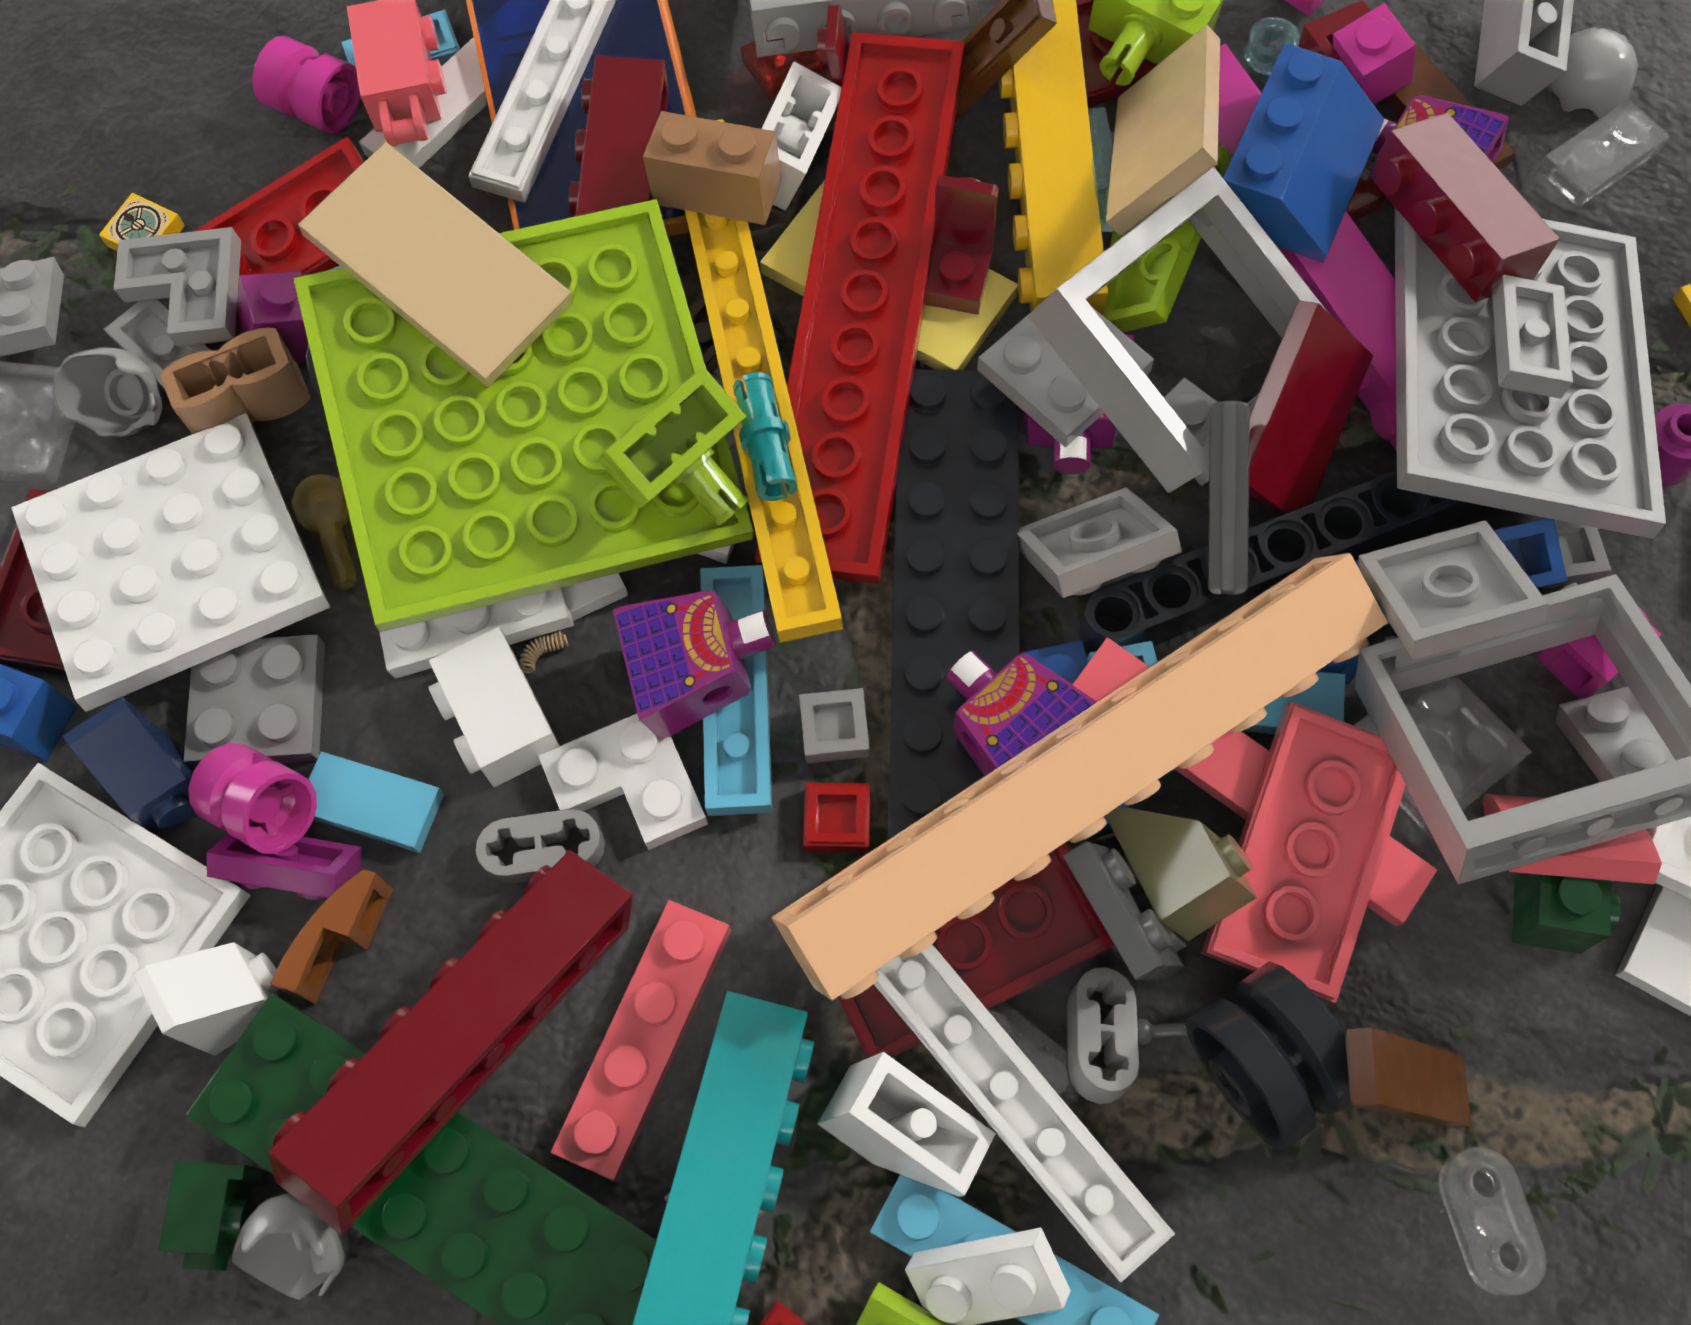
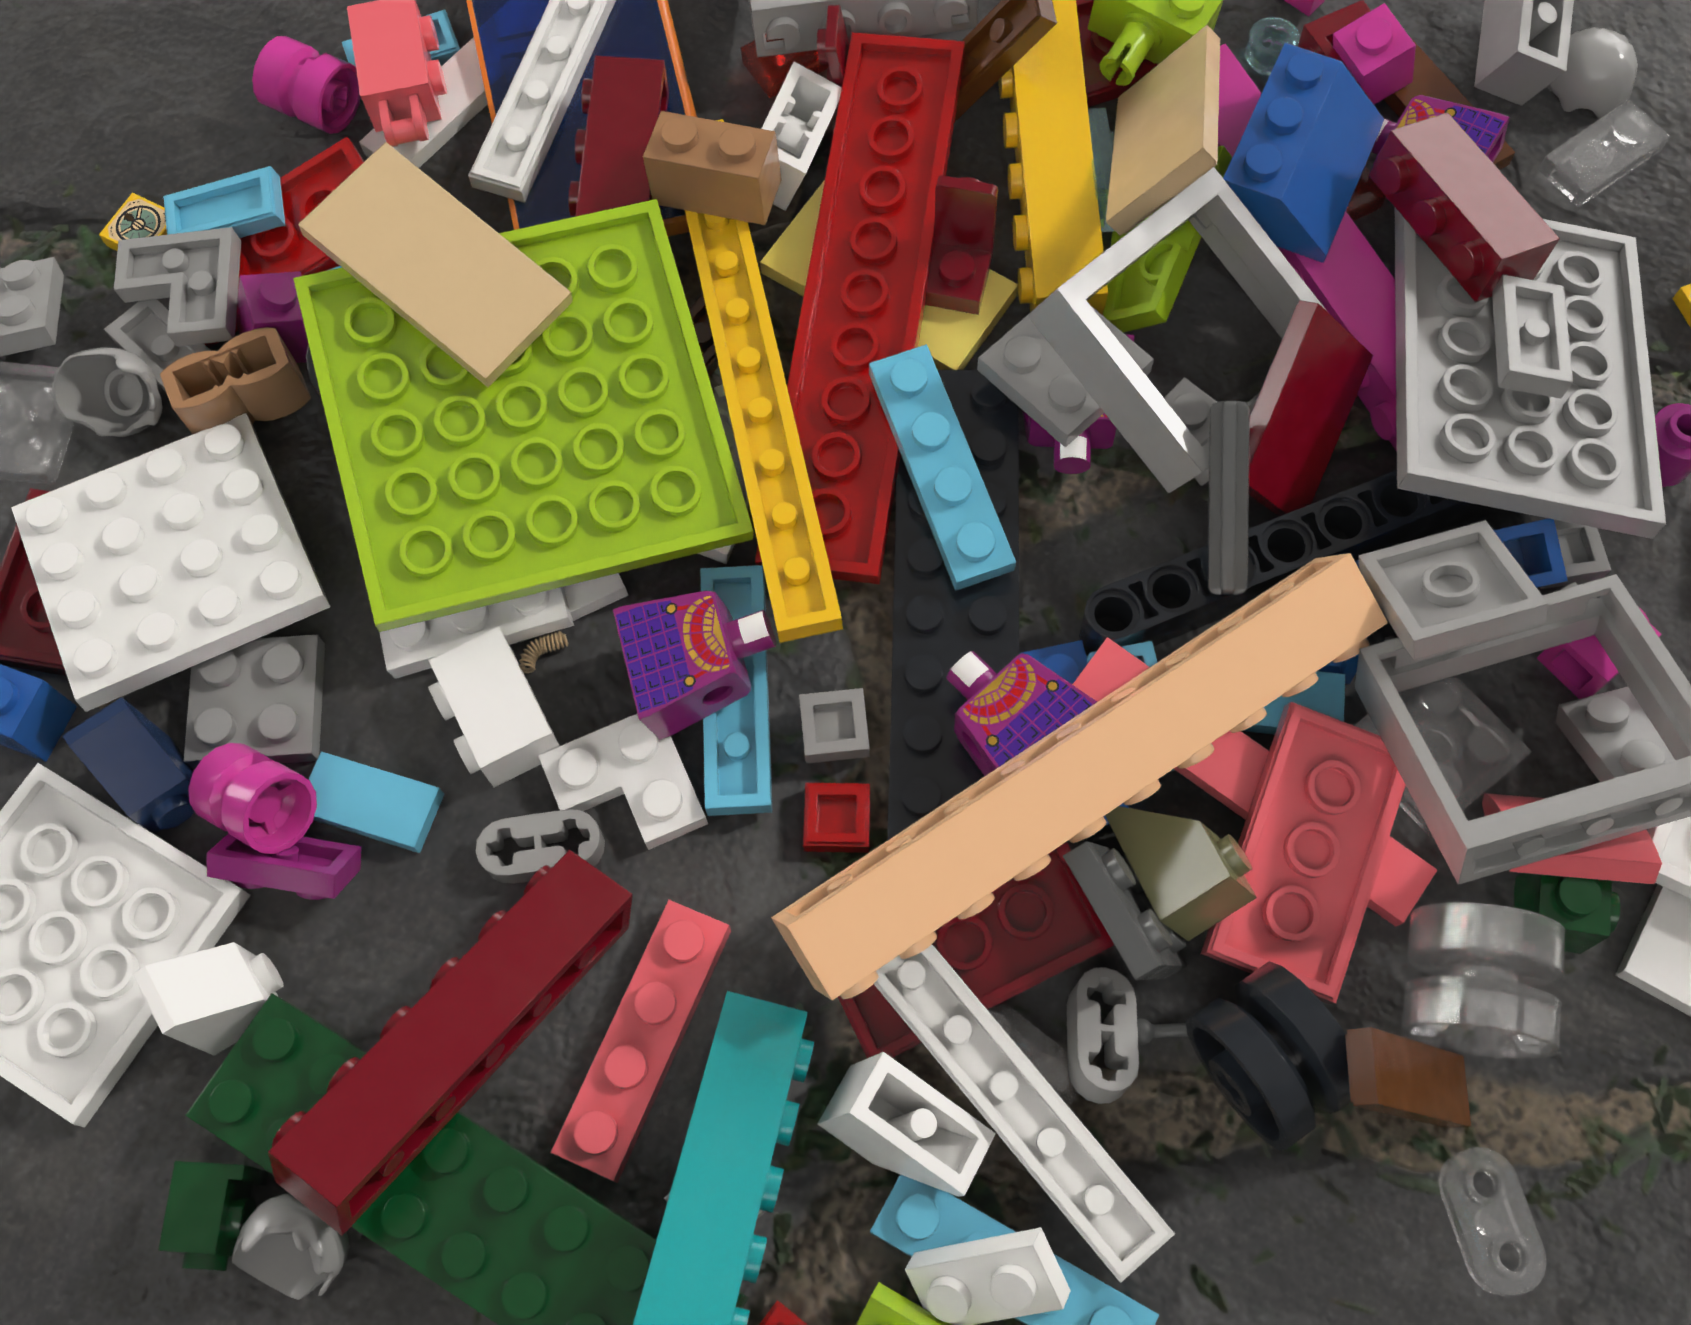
dark orange slope [270,869,394,1005] -> none
clear yellow plate [292,474,358,590] -> none
lime brick [598,366,749,526] -> none
teal pin [733,372,798,501] -> none
light grey plate [1017,487,1182,598] -> none
none -> medium azure tile [163,166,286,238]
none -> medium azure plate [869,344,1016,591]
none -> clear wheel [1402,903,1565,1059]

